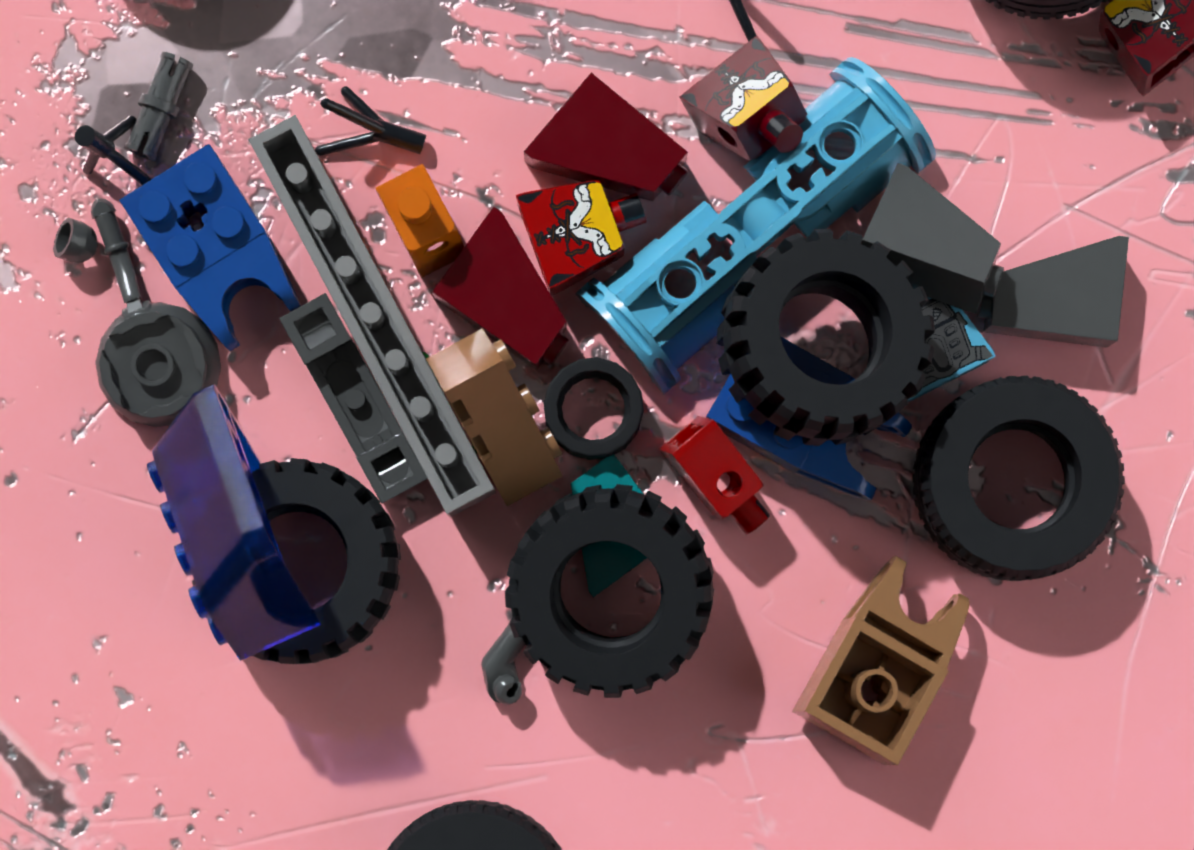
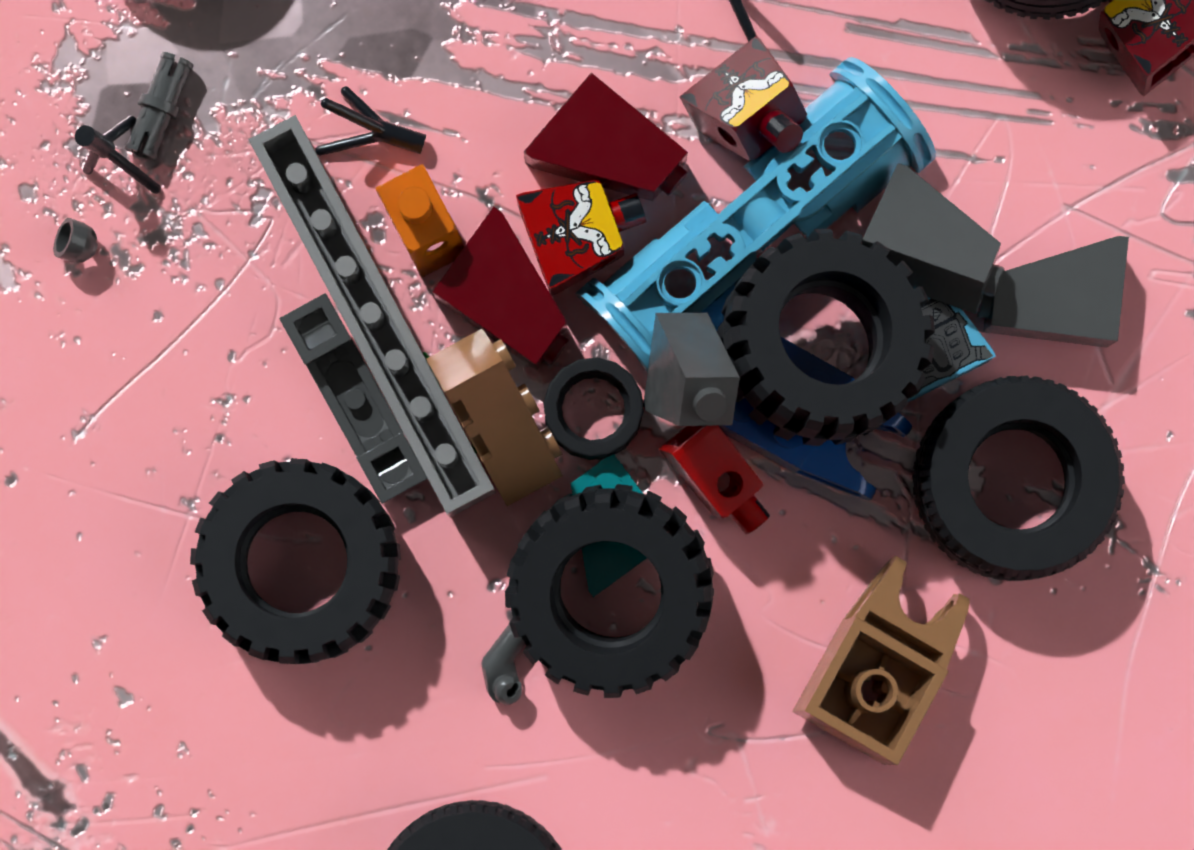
dark grey piece [91,198,221,427] -> none
blue brick [119,144,301,352] -> none
clear blue windscreen [147,384,321,661] -> none
none -> dark grey slope [643,313,740,426]

